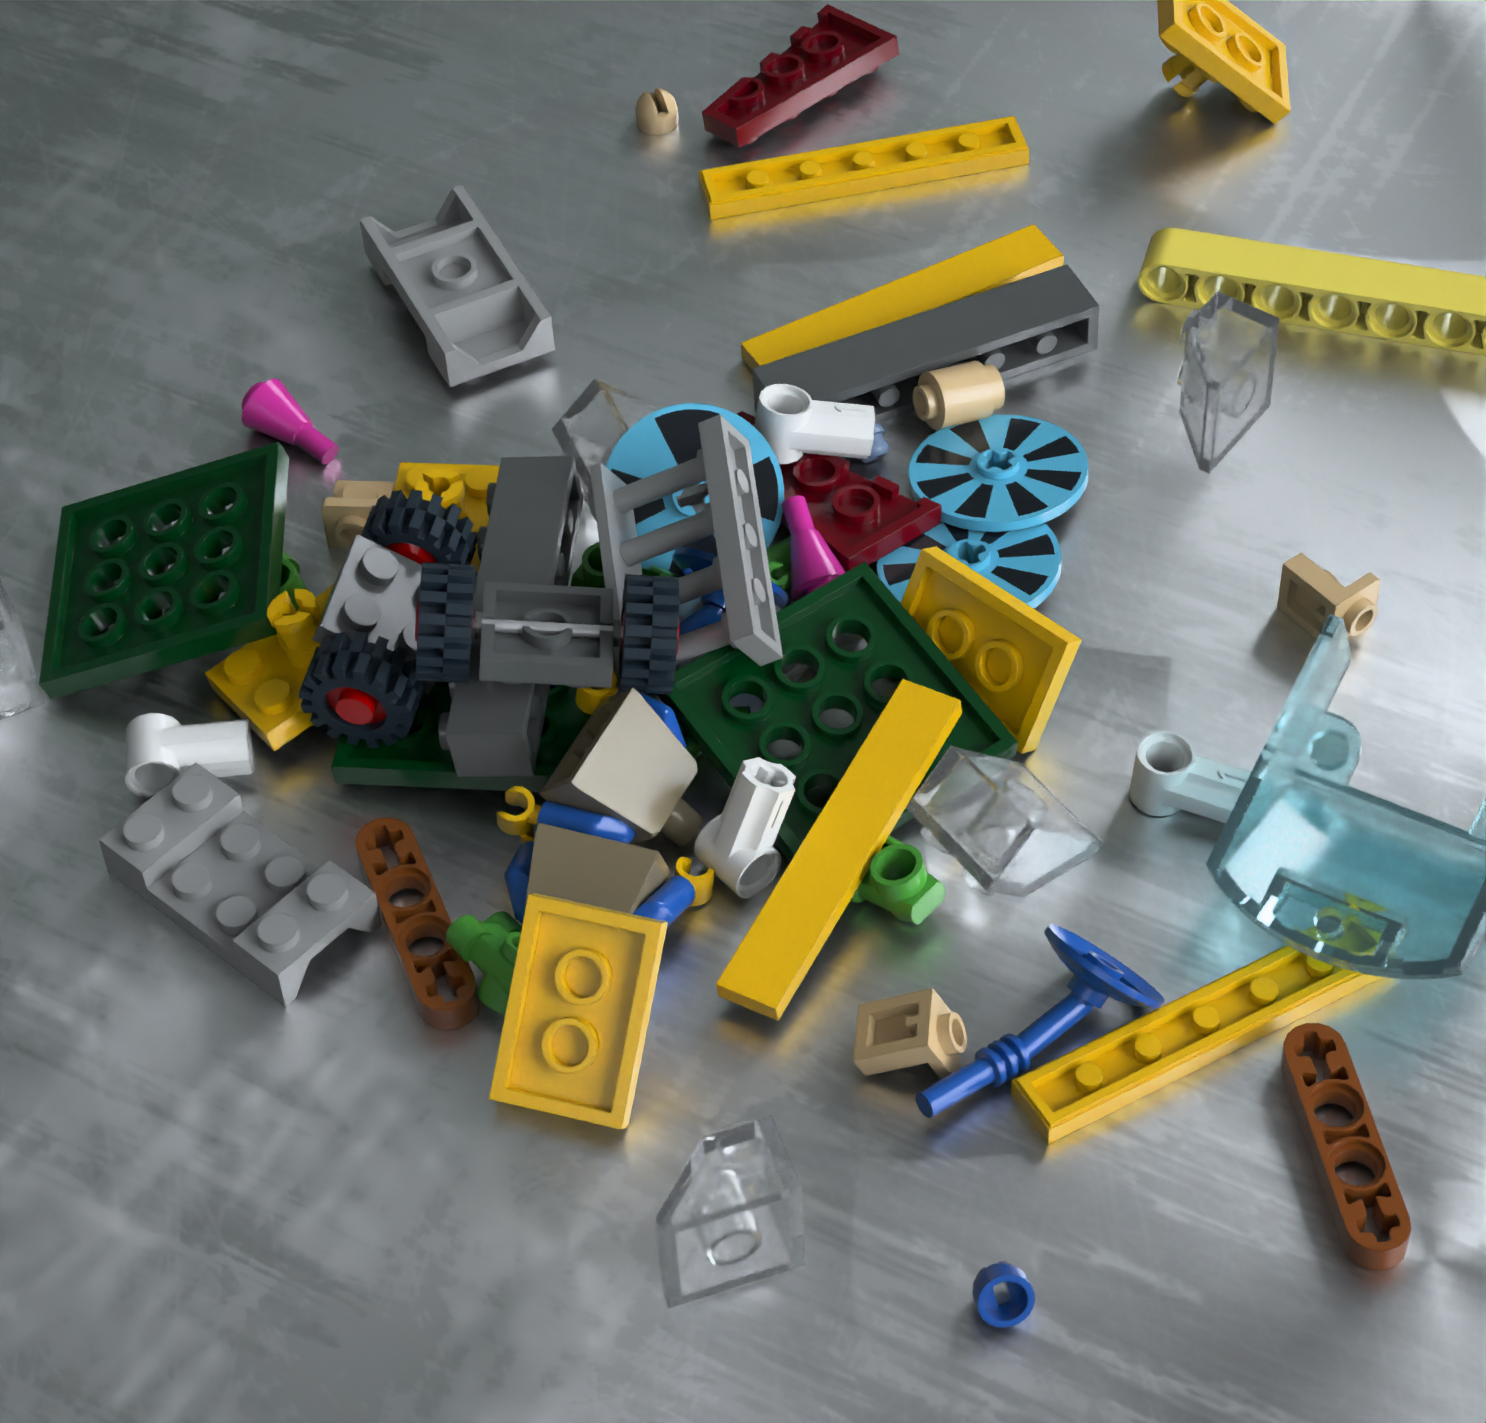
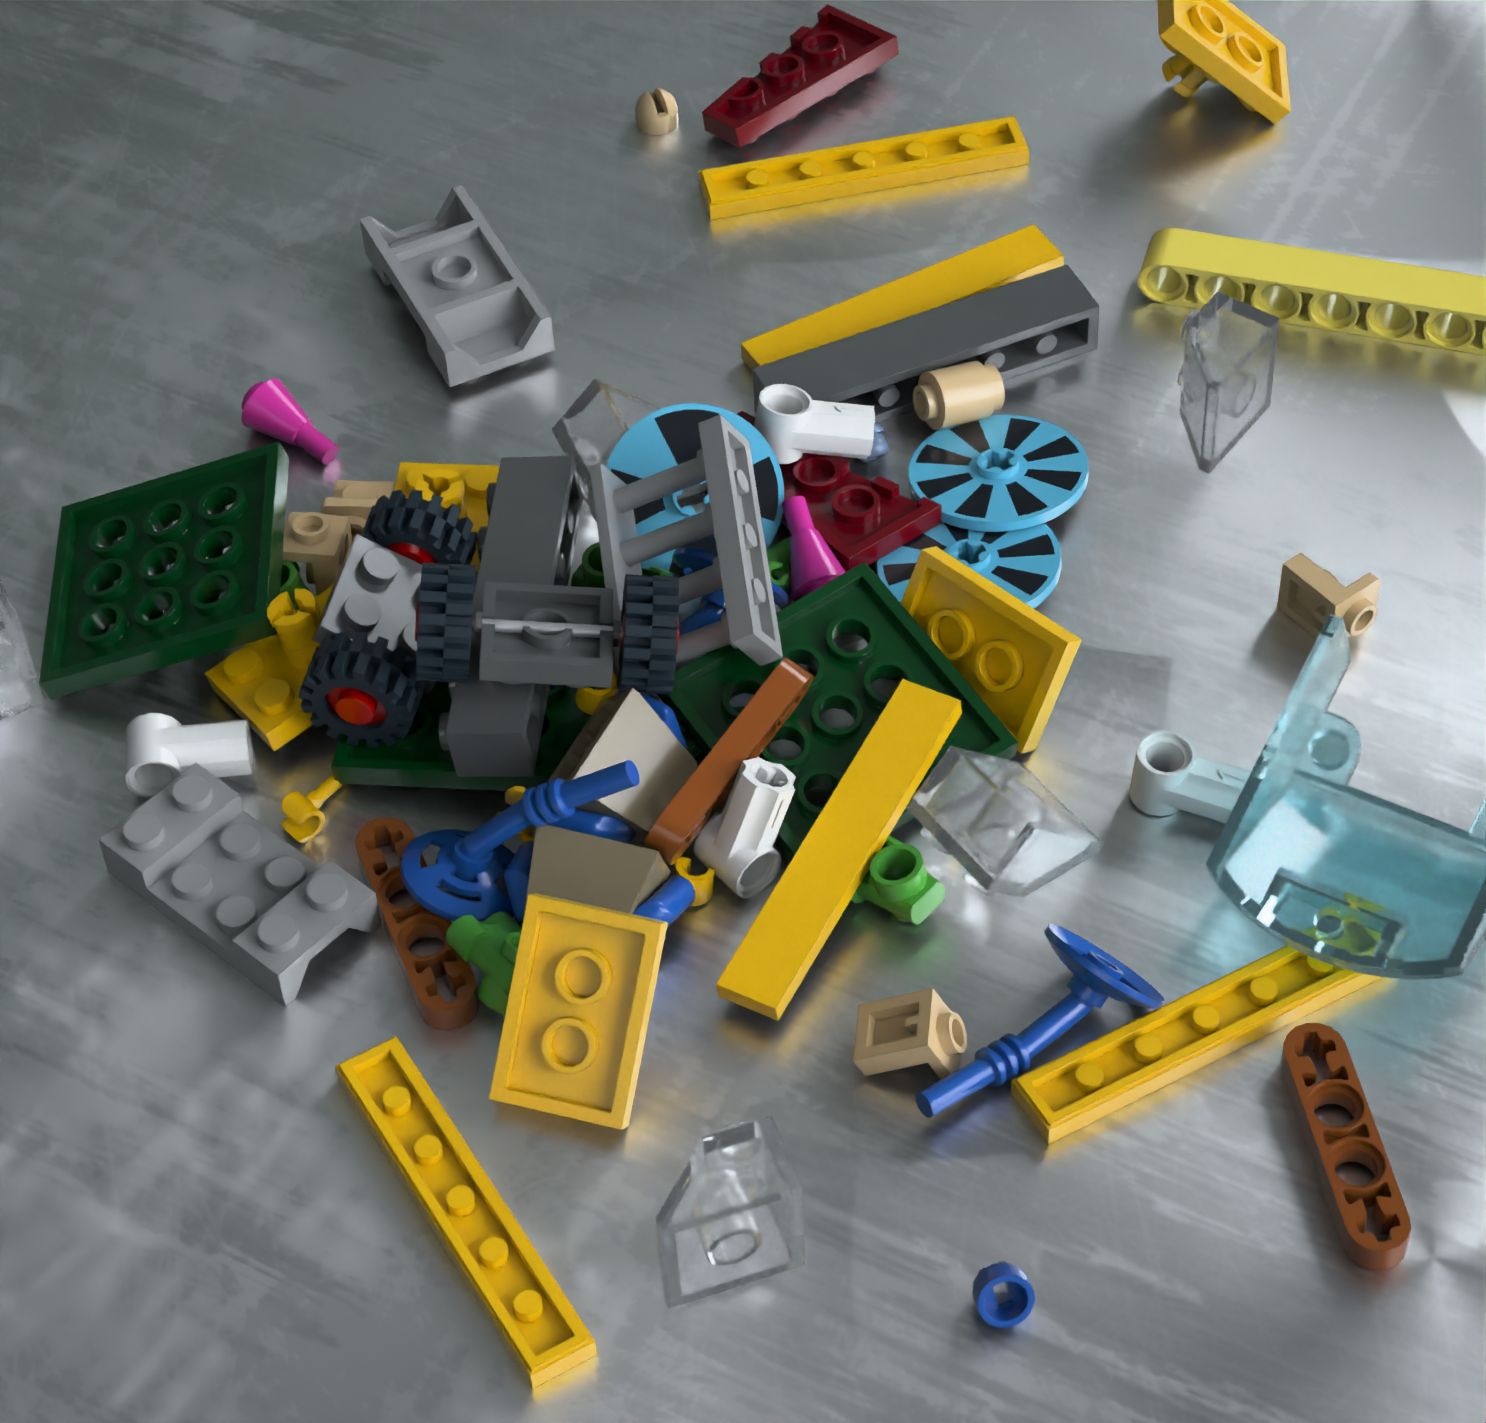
none -> yellow hand [281,773,344,843]
none -> tan bracket [282,512,352,596]
none -> yellow tile [335,1036,597,1389]
none -> blue dish [400,760,640,921]
none -> dark orange beam [644,658,814,865]

